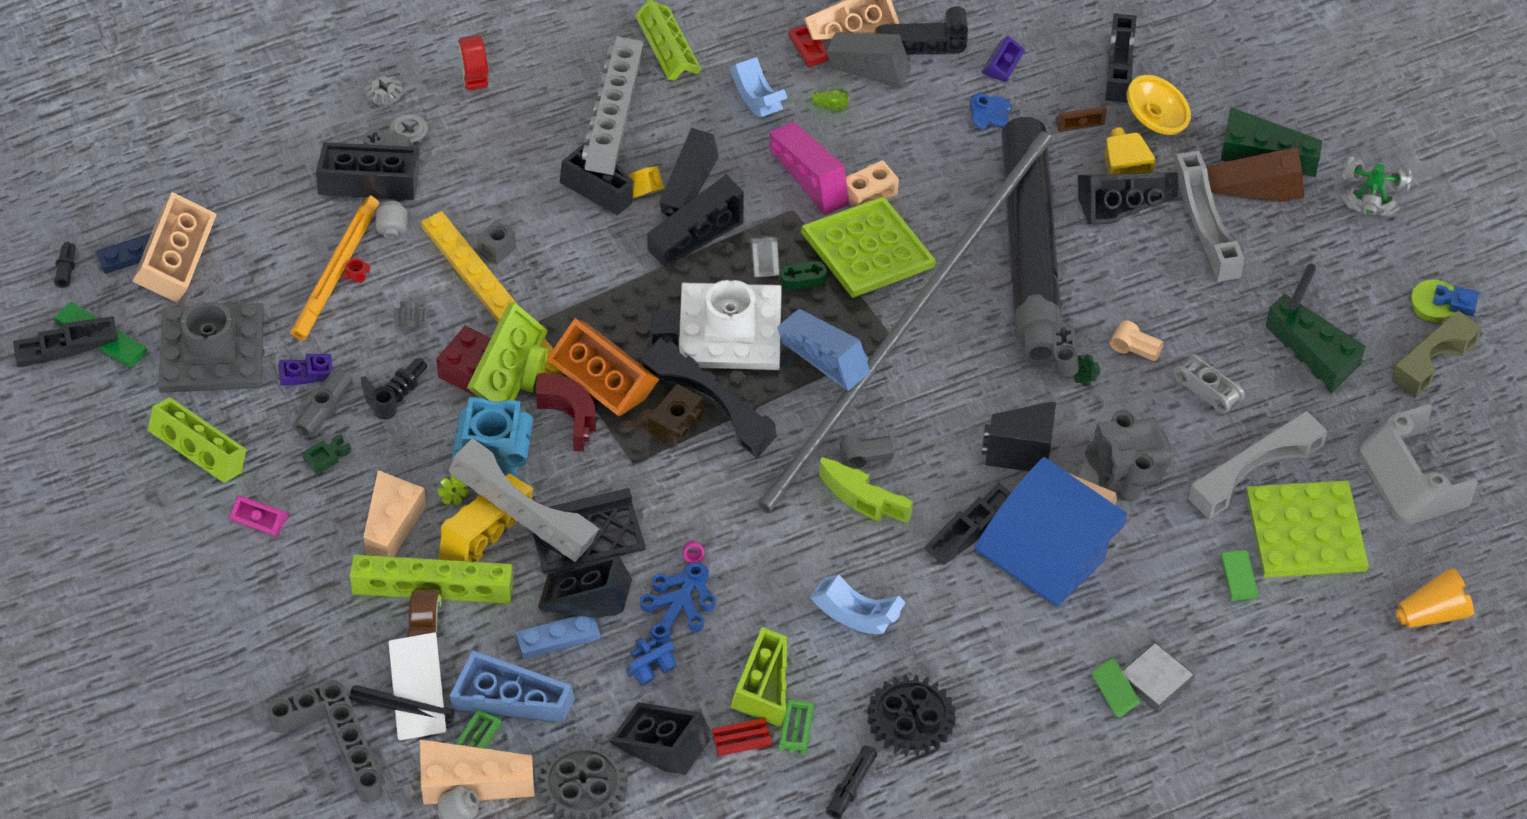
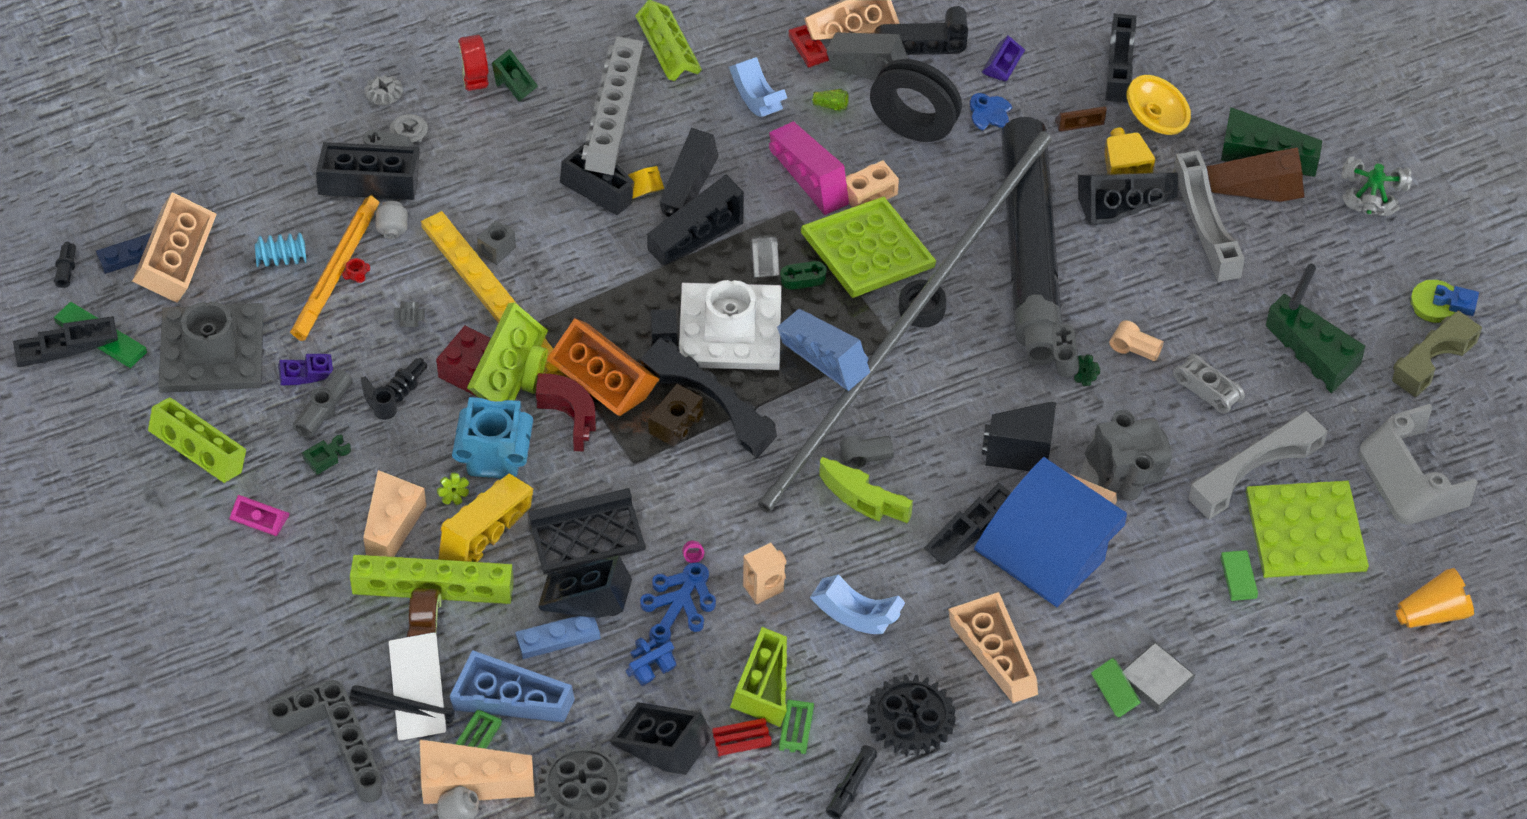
light grey arch [448,438,599,562] -> none
none -> medium azure piece [255,233,307,268]
none -> dark green slope [492,49,538,102]
none -> light nougat brick [743,543,786,605]
none -> black tyre [870,59,962,142]
none -> black tyre [899,280,946,328]
none -> light nougat wedge [949,592,1038,703]

